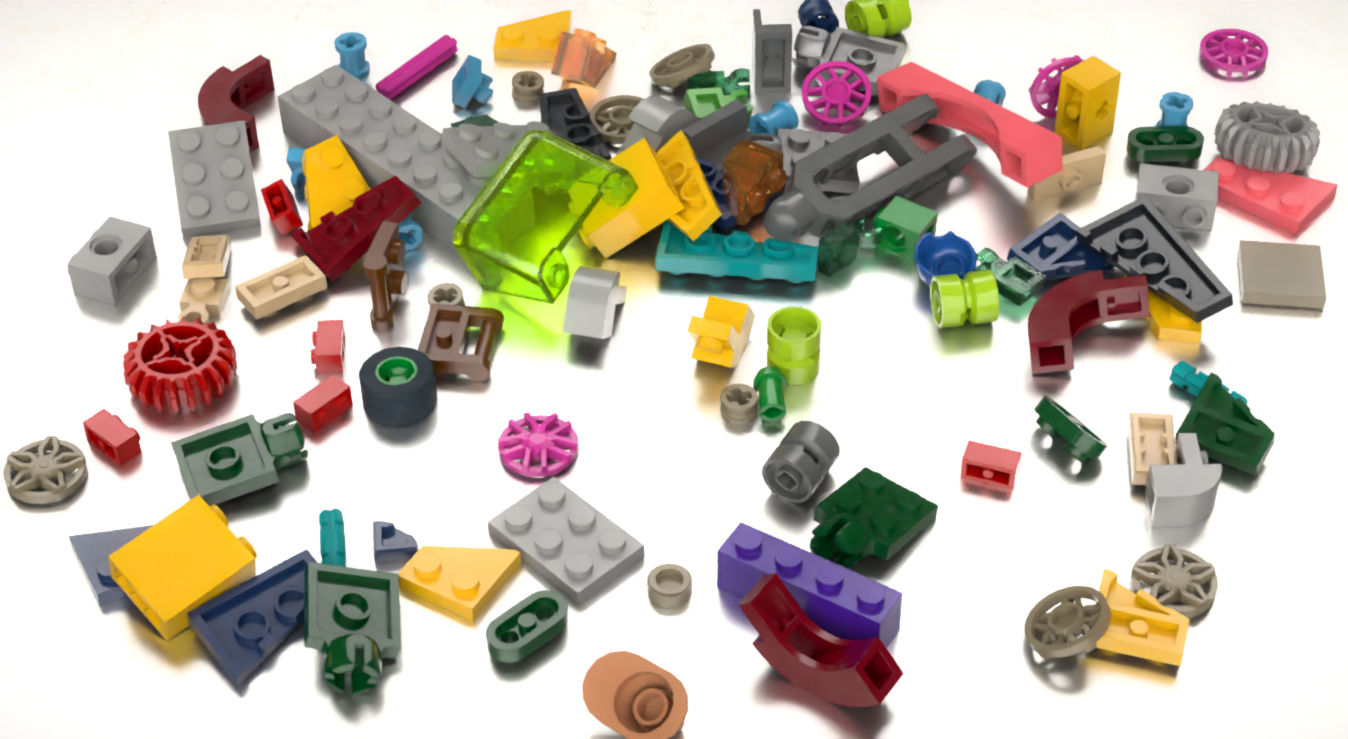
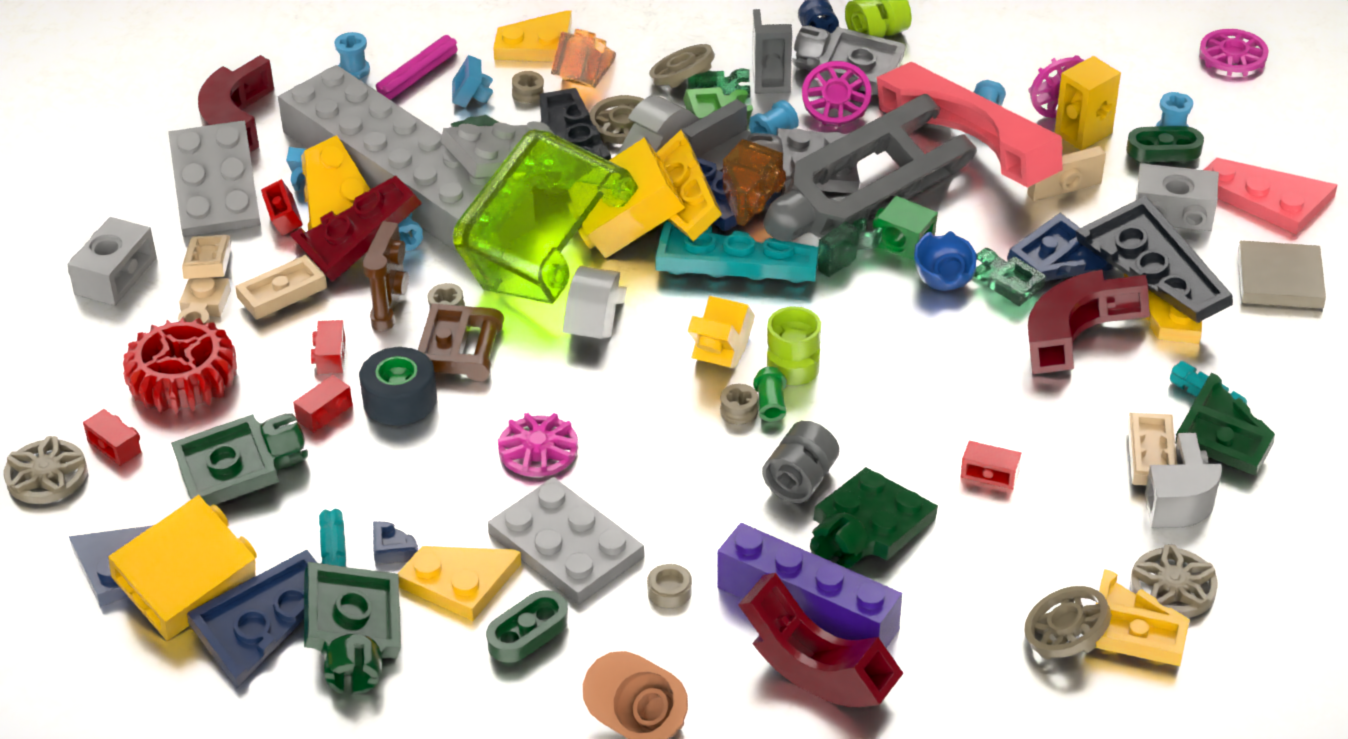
lime wheel [930,270,999,329] -> none
dark green plate [1034,395,1108,462] -> none
light grey gear [1214,101,1320,174] -> none

